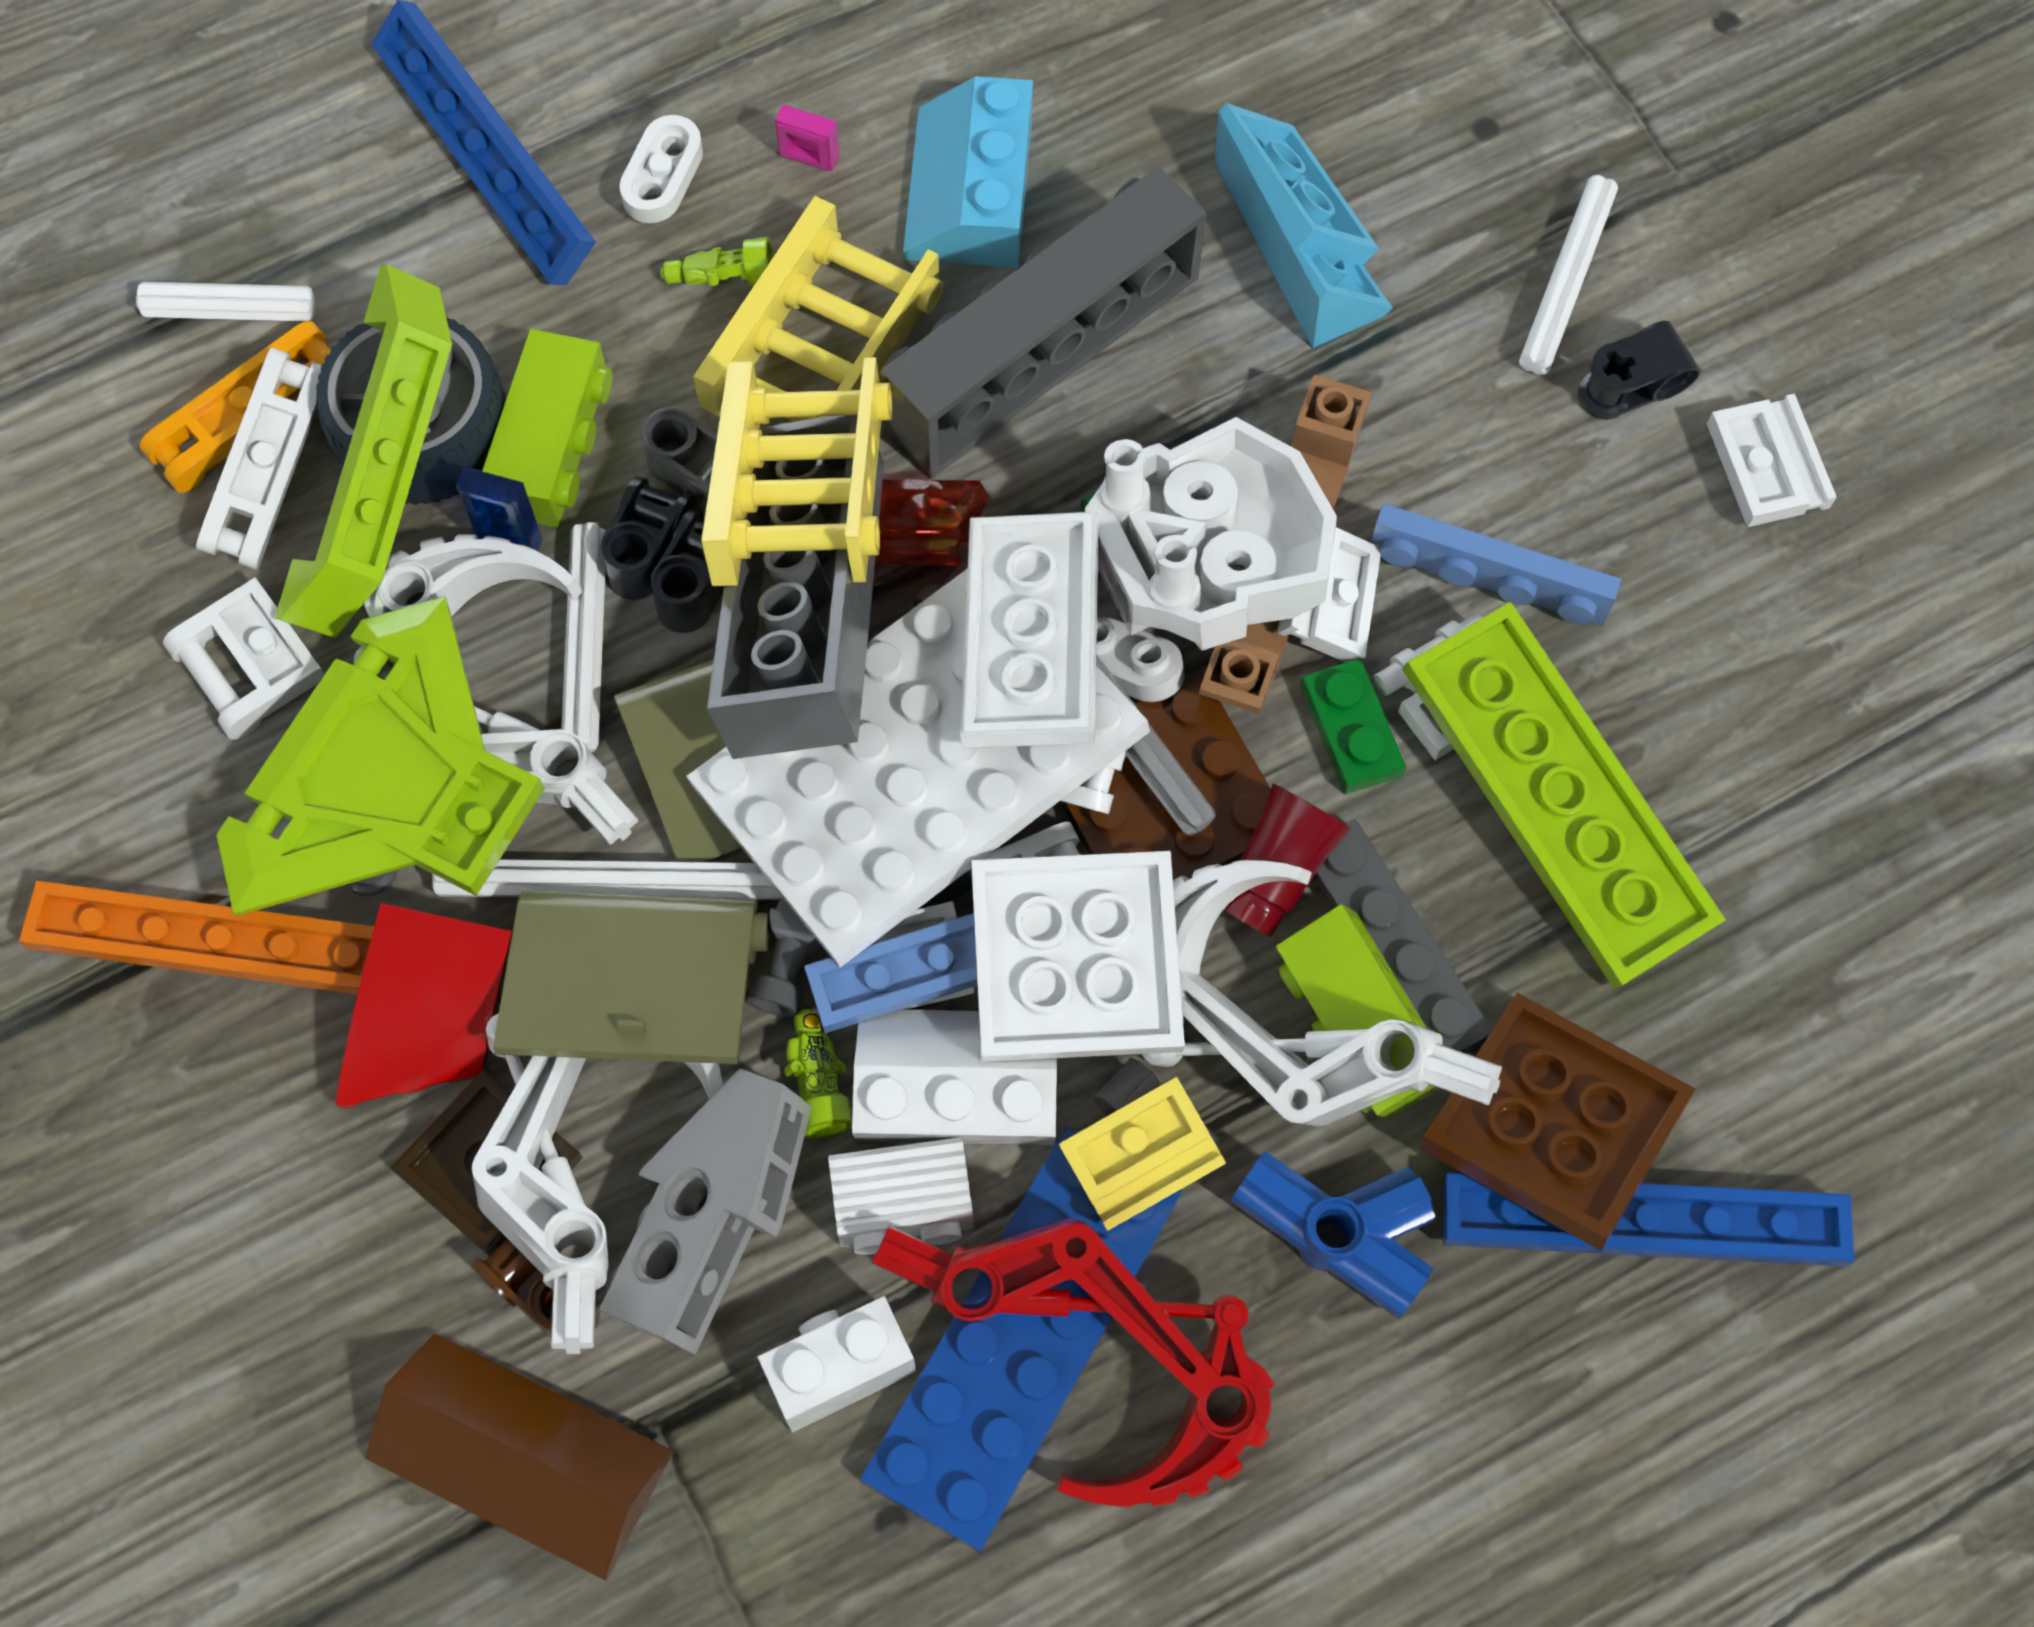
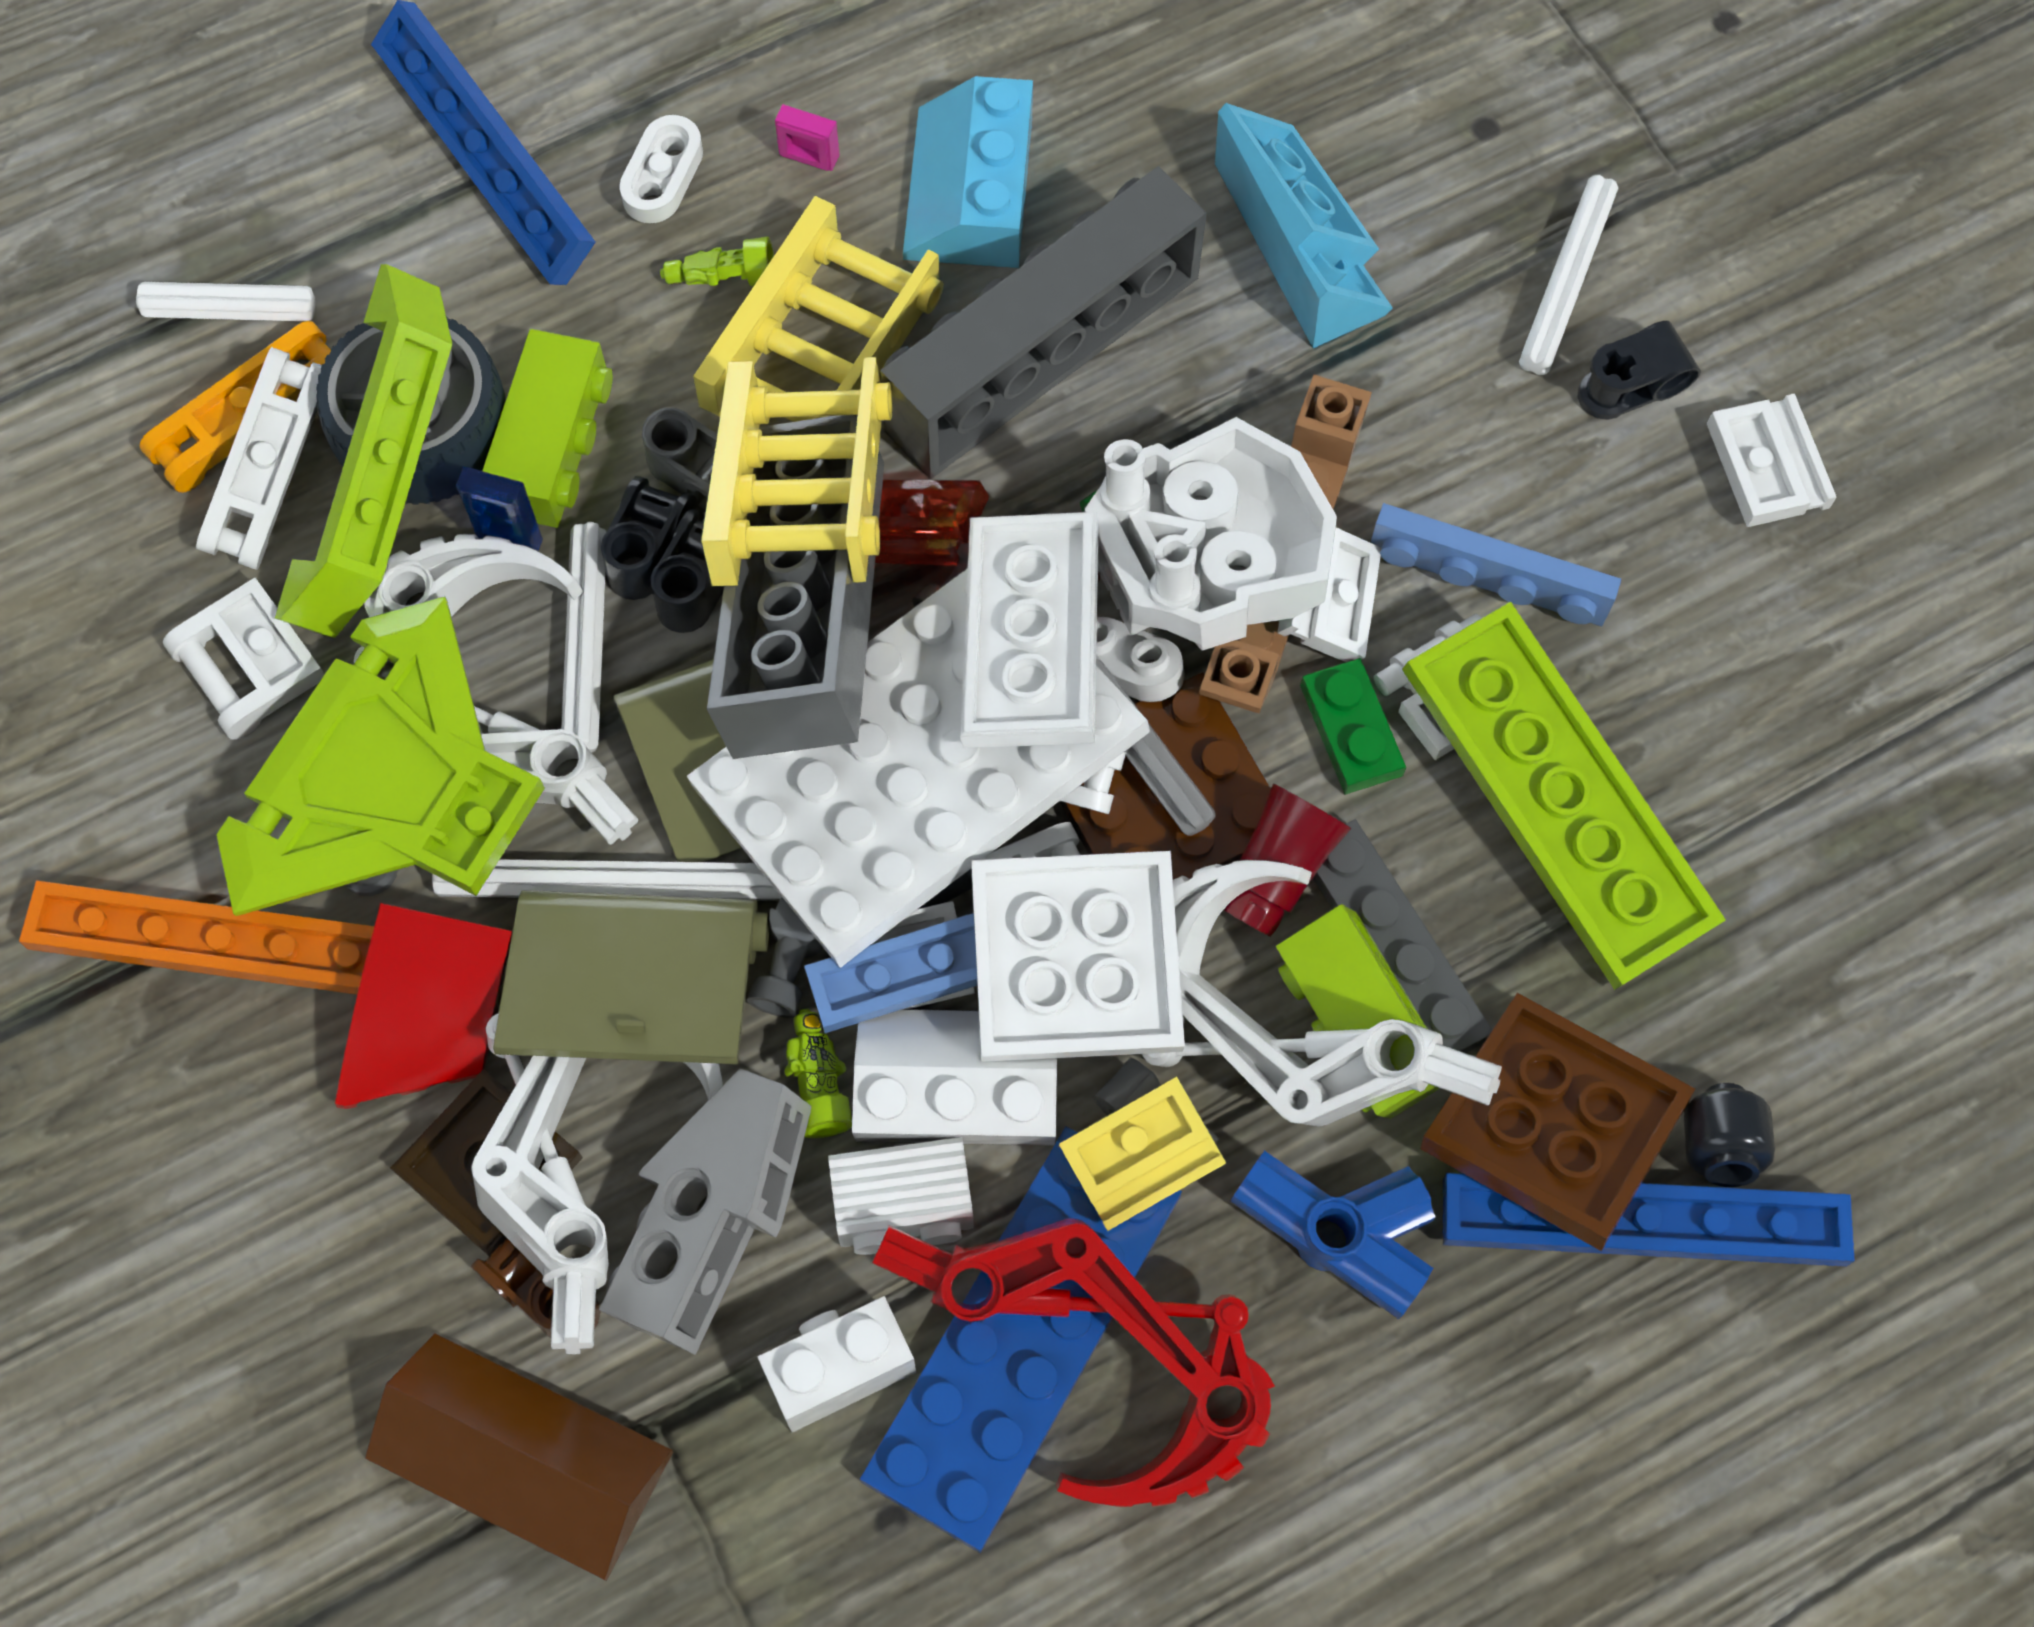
none -> black head [1684,1083,1775,1187]

